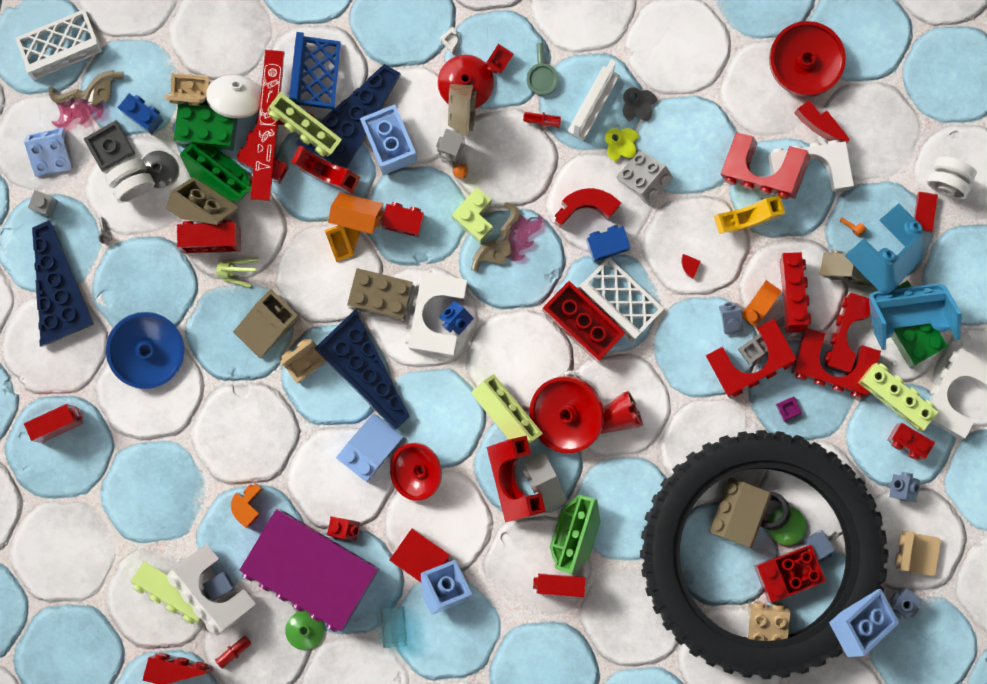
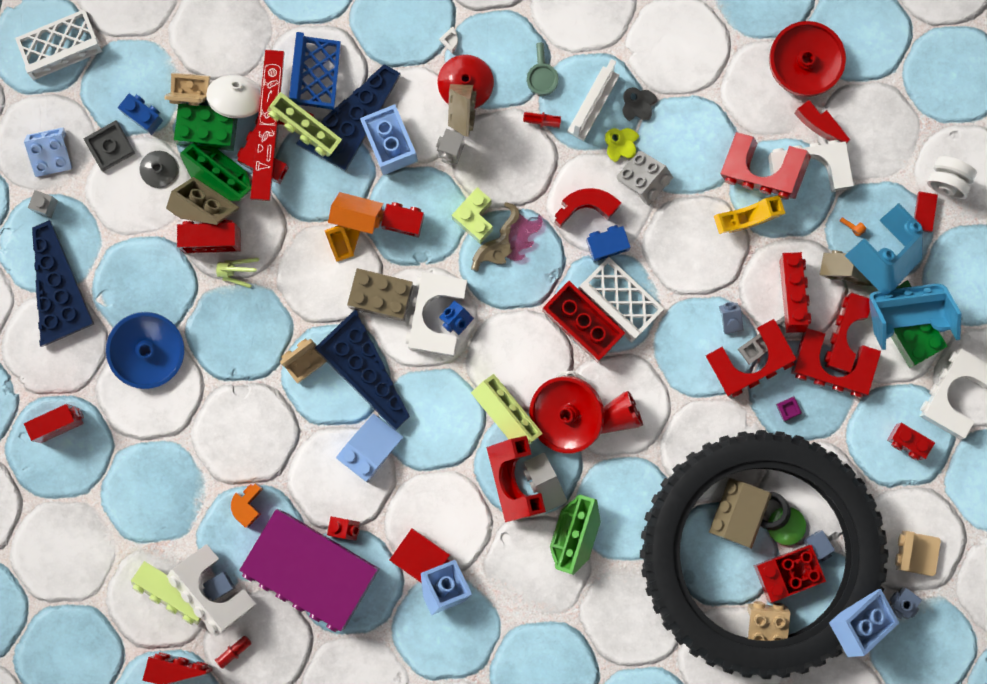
piece [49,70,124,128] -> none
flat silver hand [98,217,112,243] -> none
white wheel [105,158,155,203] -> none
dark tan slope [233,289,301,359] -> none
bright green dish [285,611,324,650] -> none
red arch [291,146,361,194] -> none
clear light blue brick [377,606,407,648] -> none
red dish [390,442,442,501] -> none
orange hinge [453,164,468,179] -> none
red bracket [485,43,514,74] -> none
red brick [533,573,586,597] -> none
red tile [681,254,701,279] -> none
orange brick [742,280,781,327] -> none
yellowish green brick [858,363,938,432] -> none
sand blue brick [889,472,920,503] -> none

